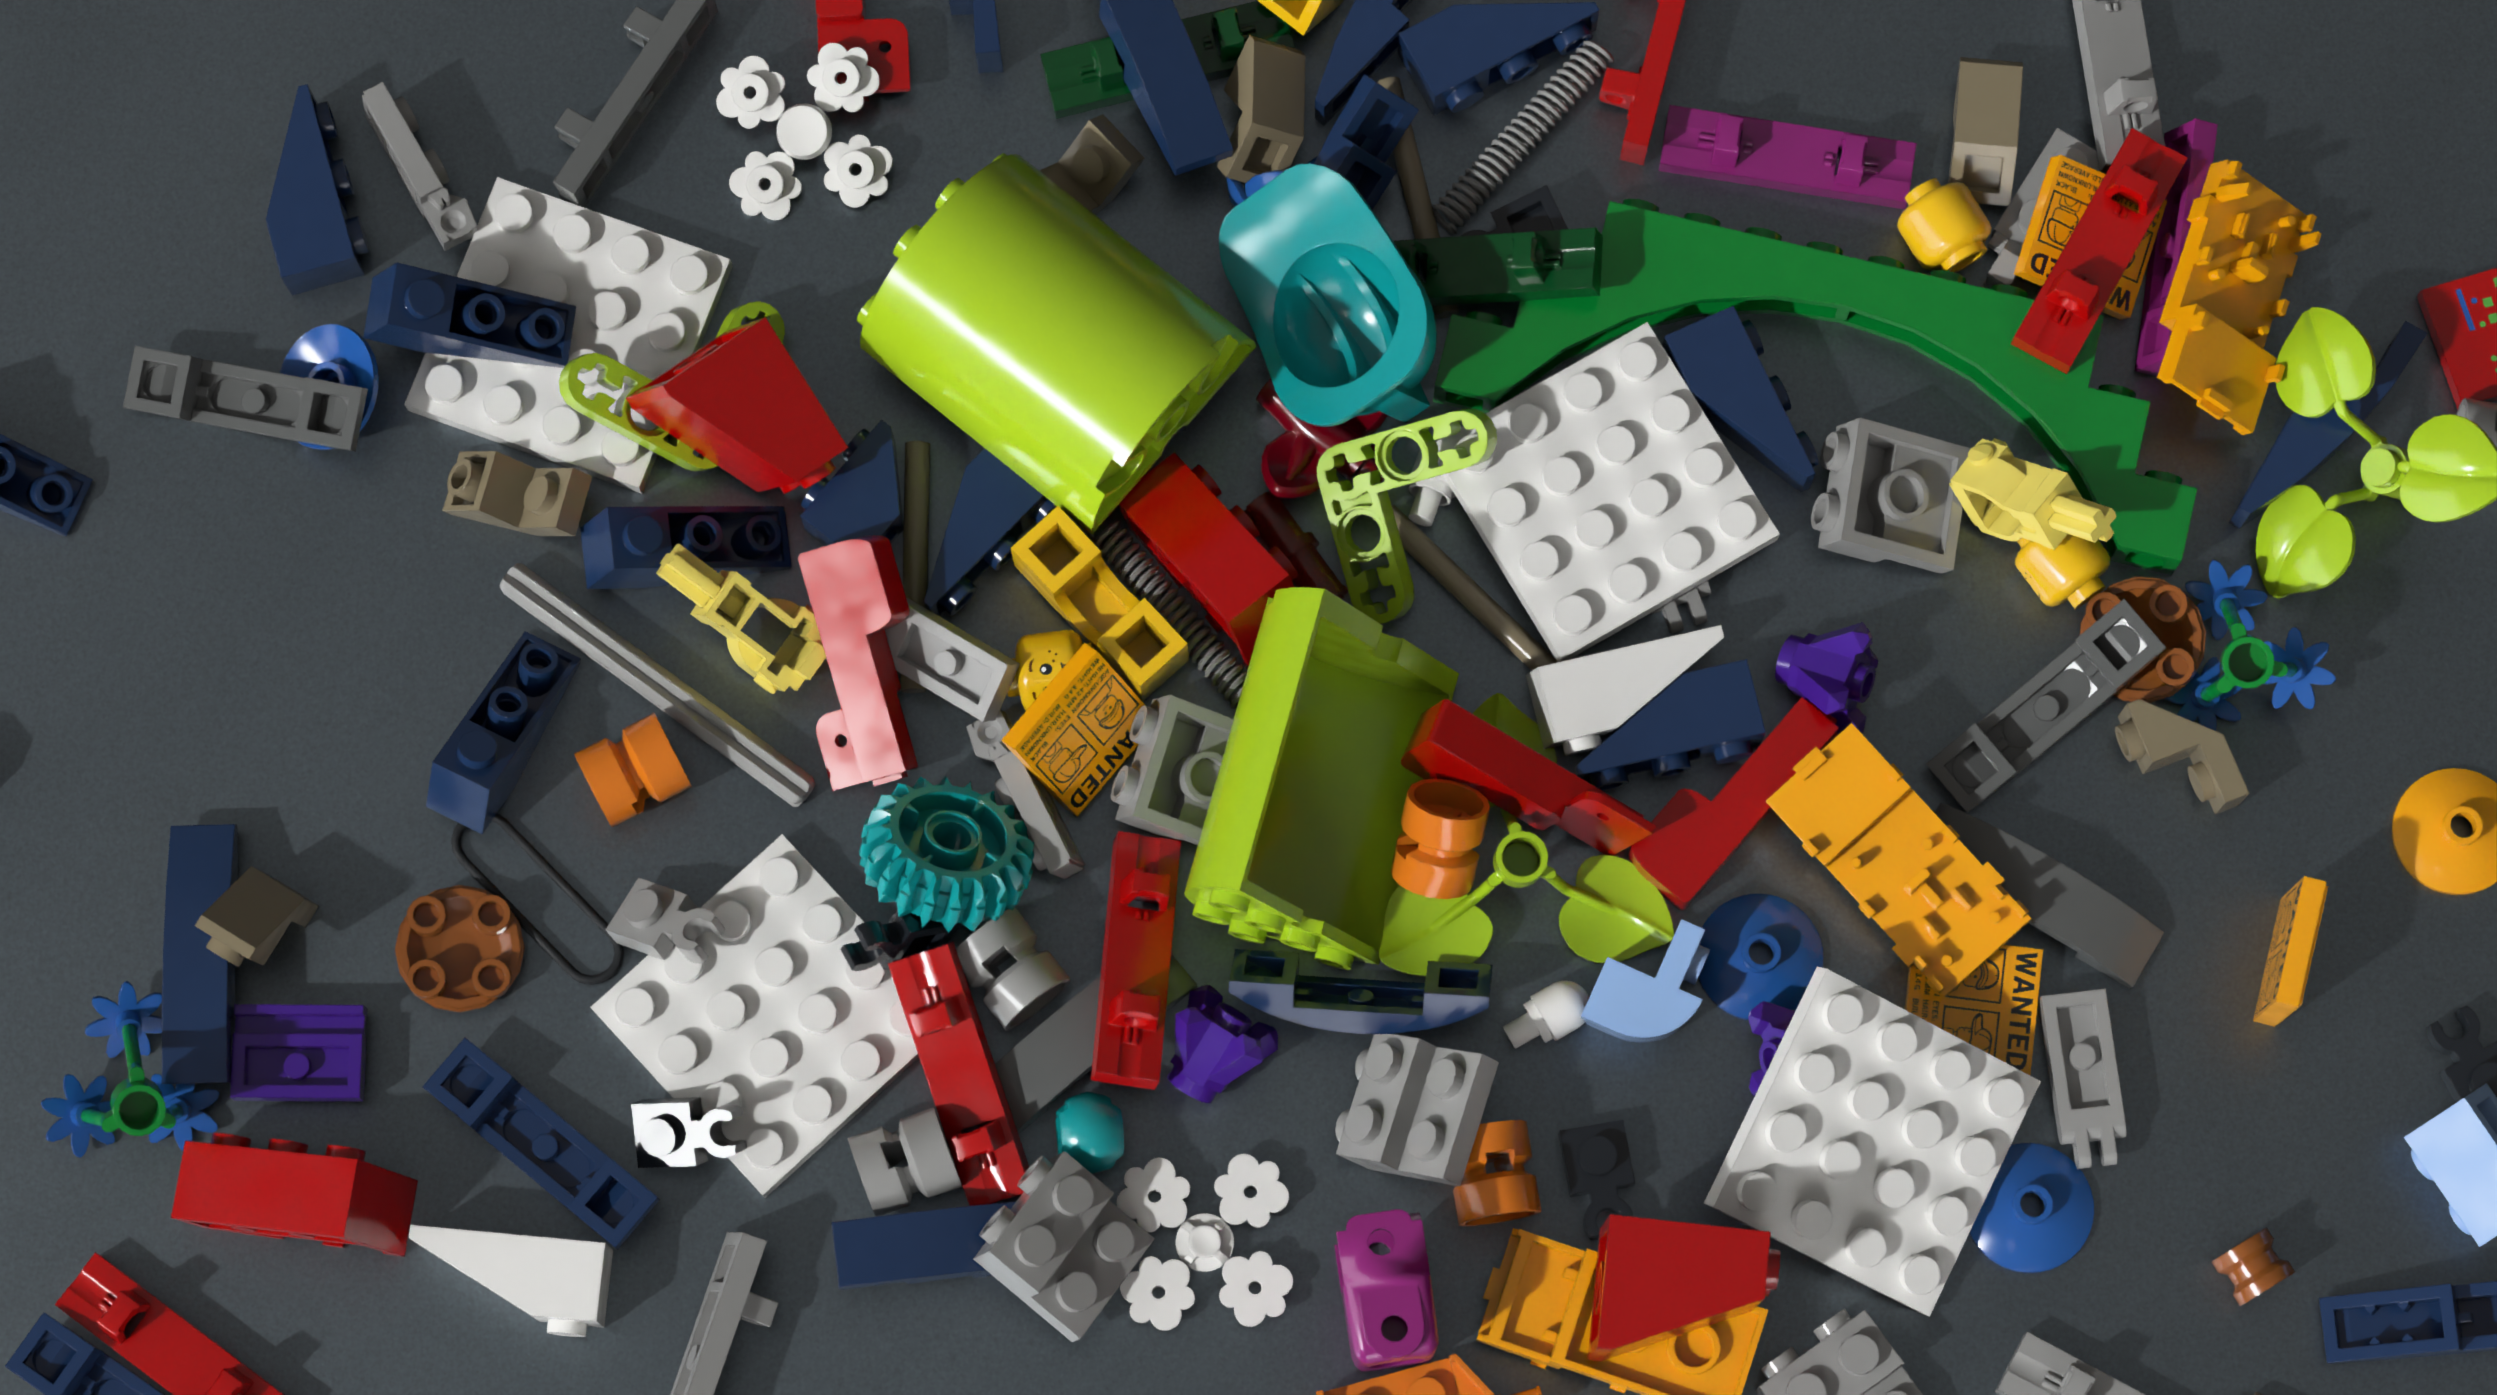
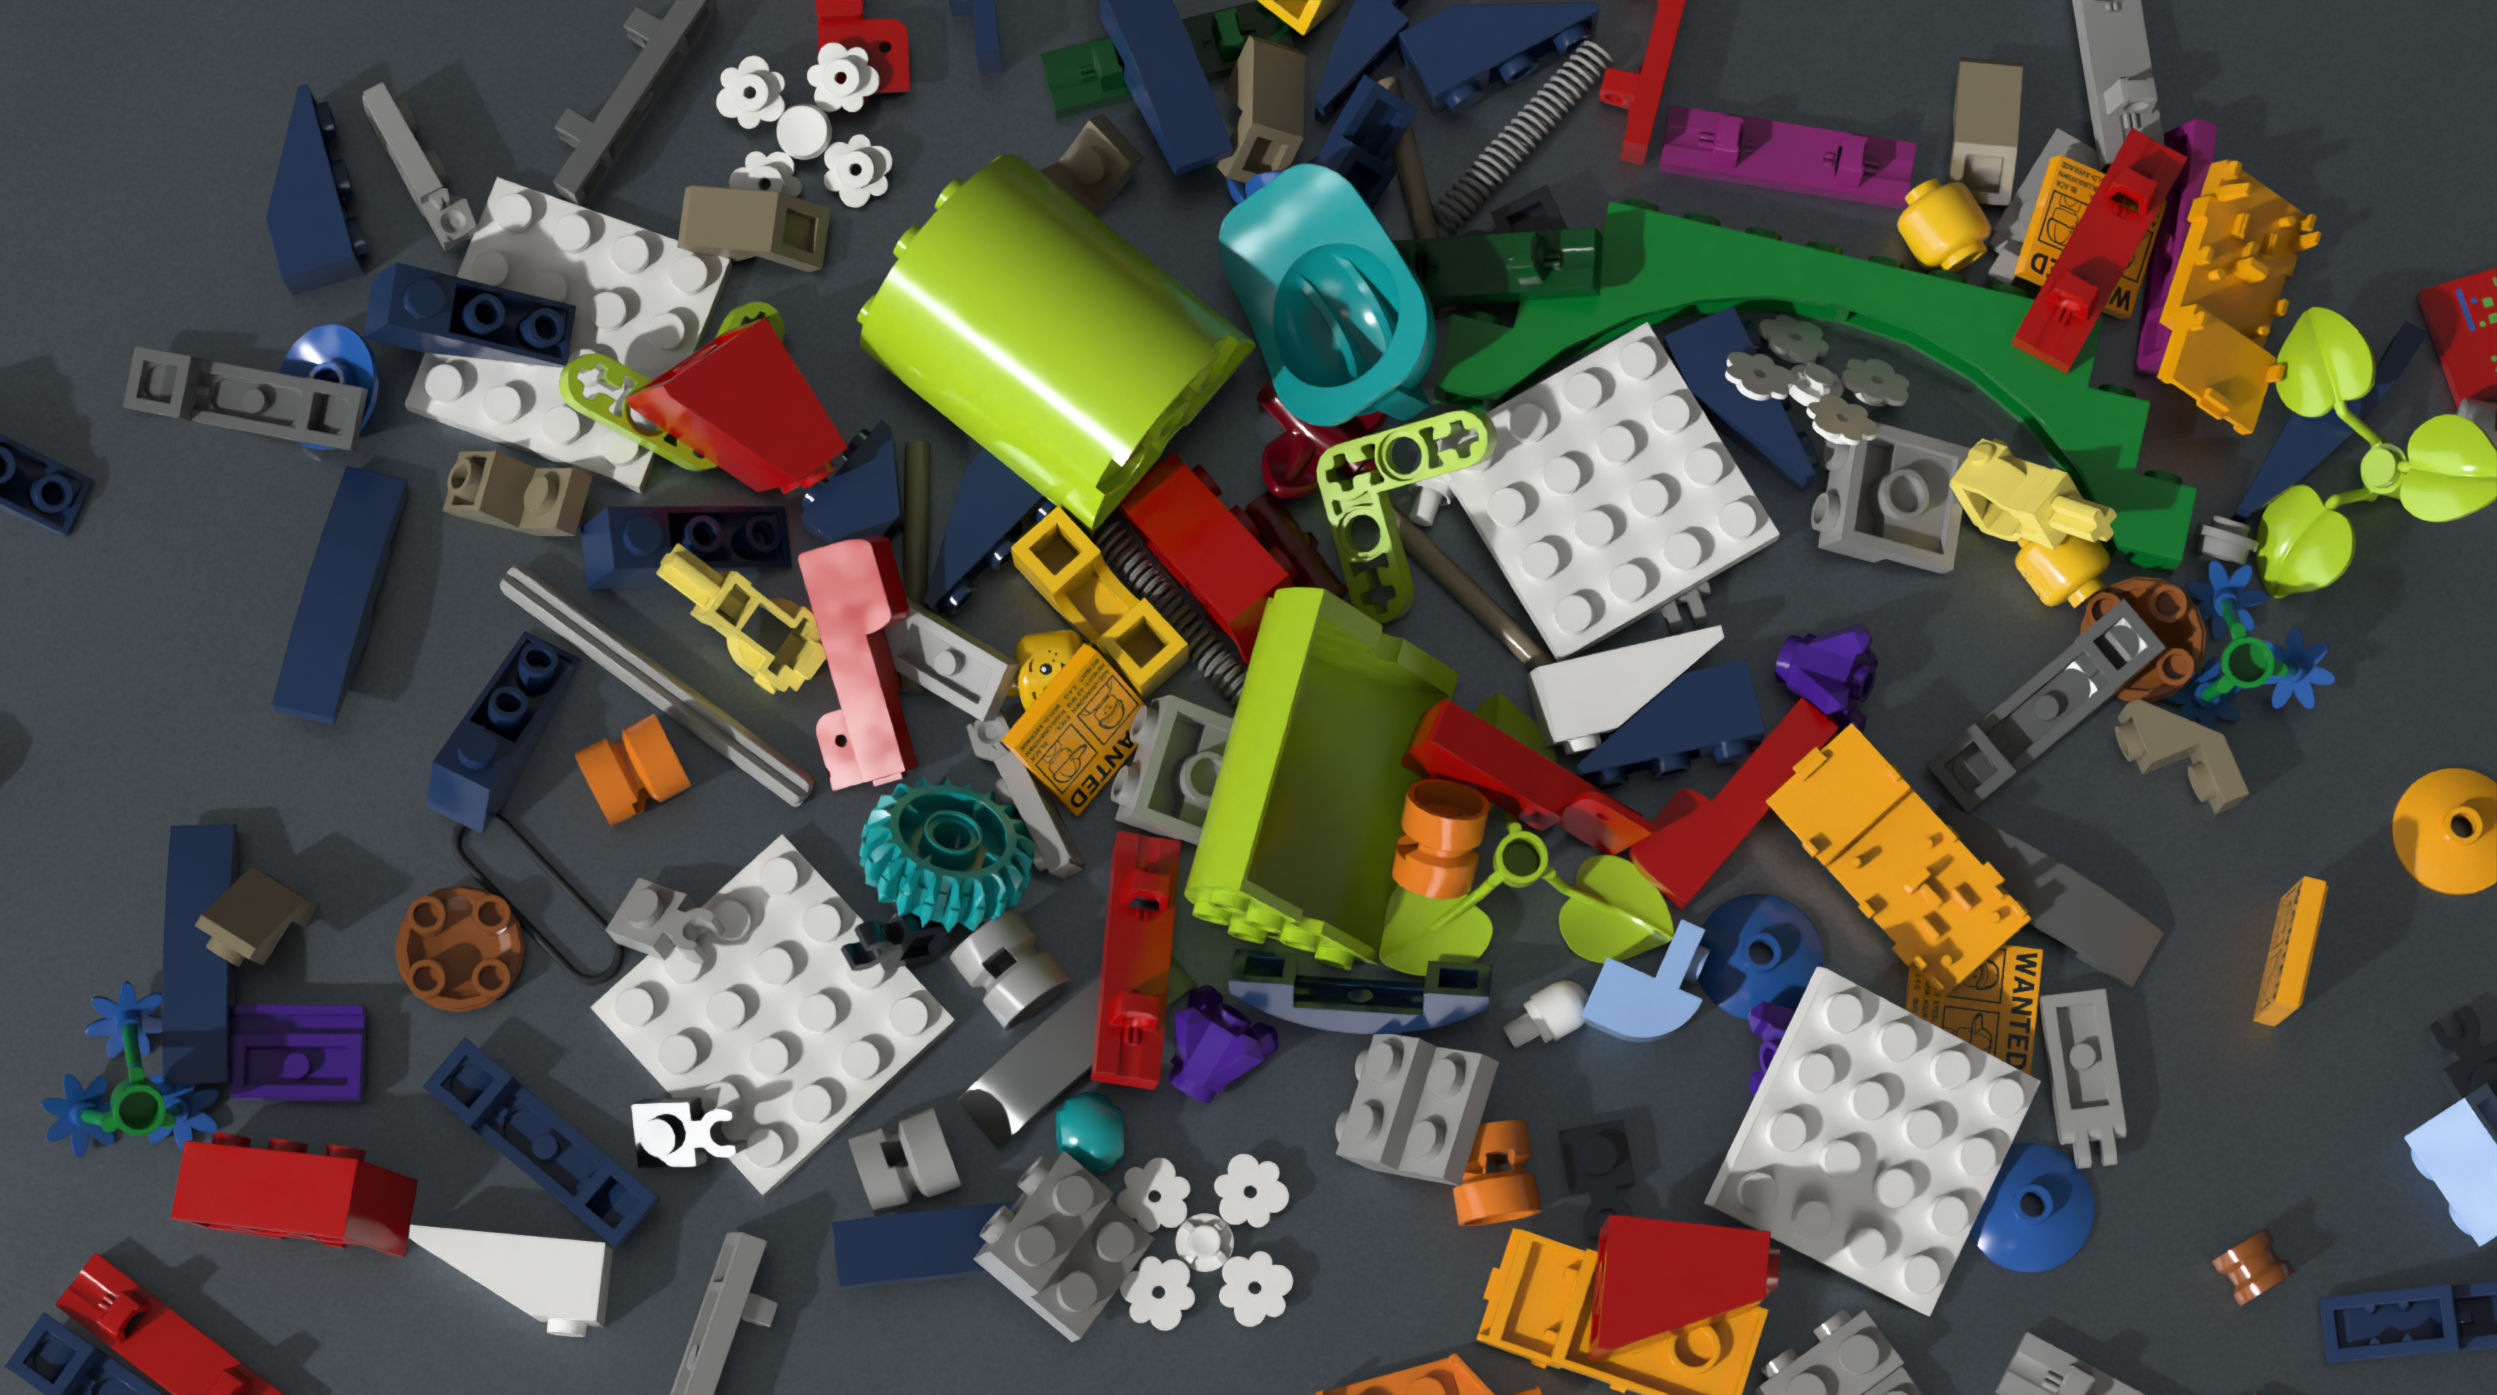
red hinge [888,941,1029,1206] -> none
magenta piece [1334,1209,1439,1371] -> none
none -> dark blue slope [272,466,409,725]
none -> dark tan slope [677,185,831,272]
none -> white plant [1725,314,1909,446]
none -> light grey plate [2195,516,2259,565]

